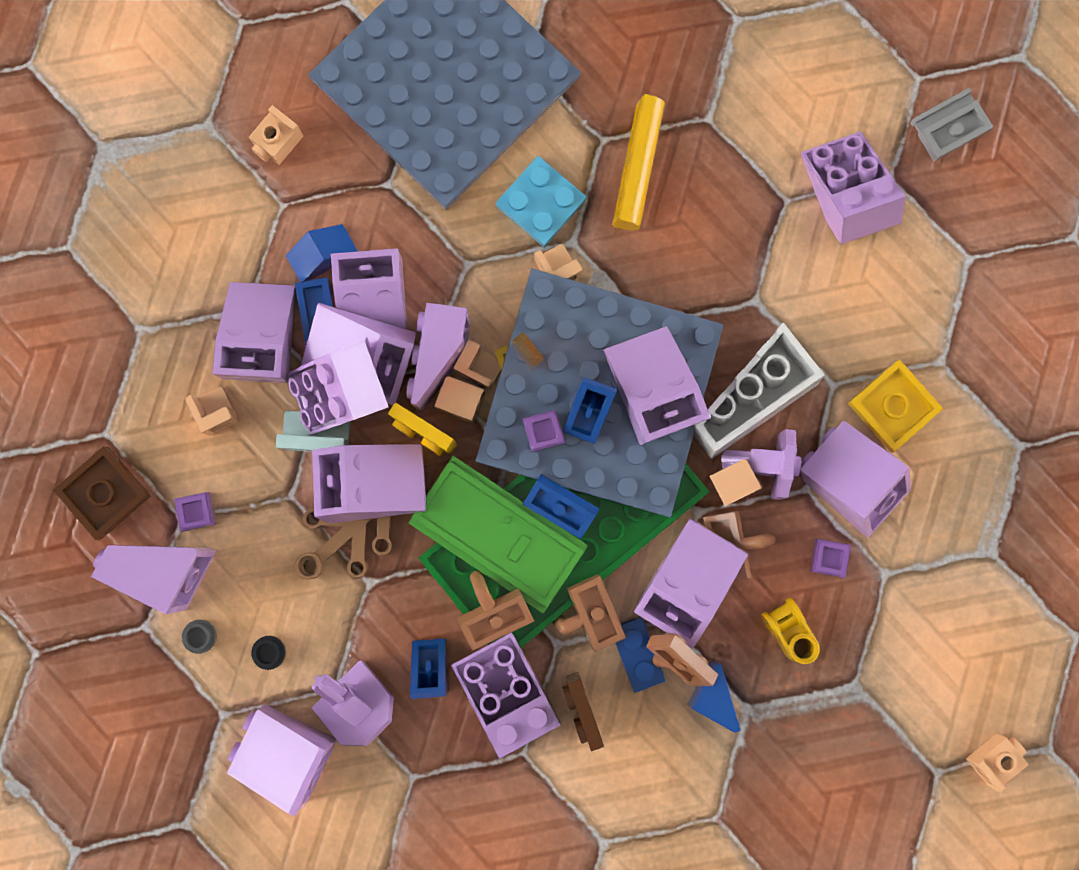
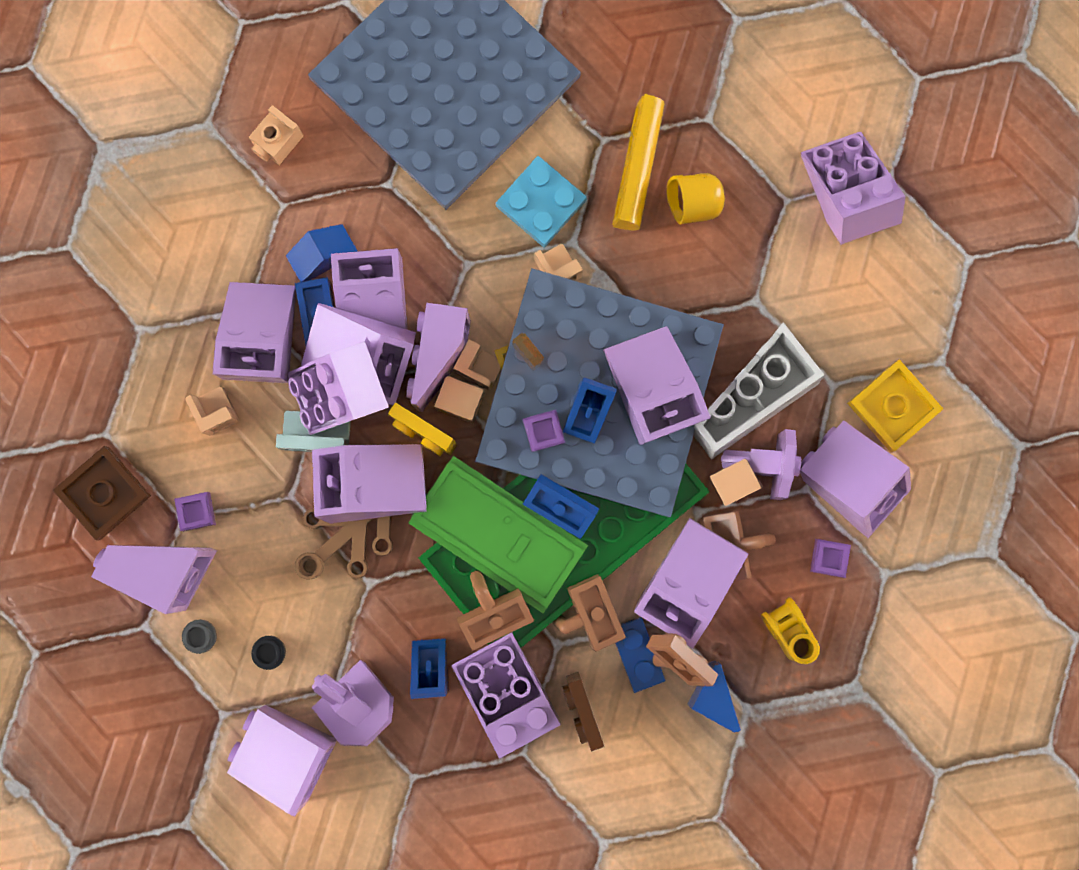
light grey plate [910,88,993,162] -> none
light nougat brick [966,733,1029,792] -> none
none -> yellow helmet [666,173,725,225]

